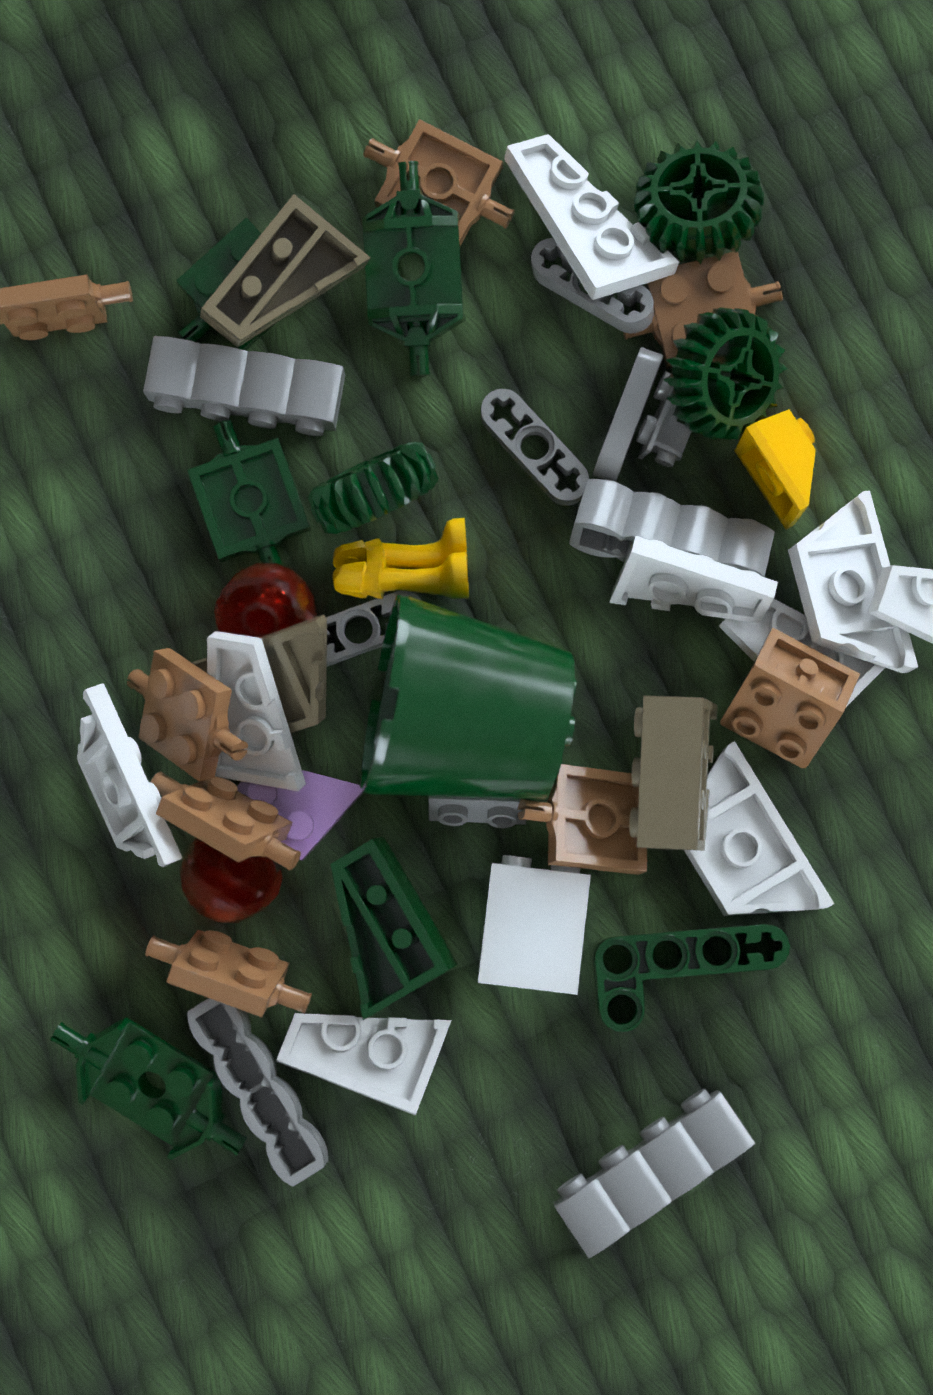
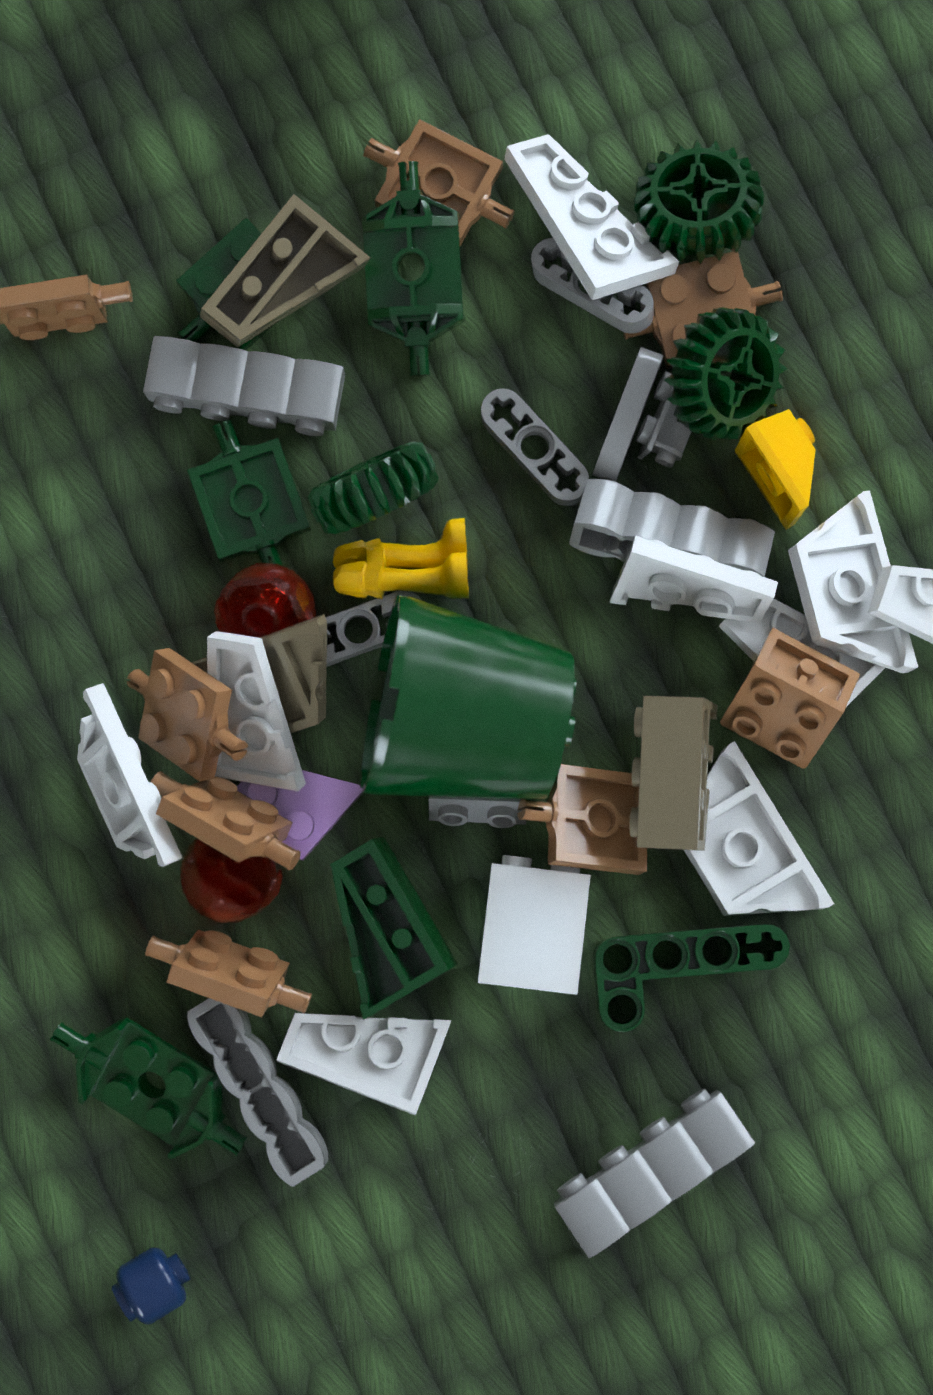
none -> dark blue head [111,1247,191,1325]

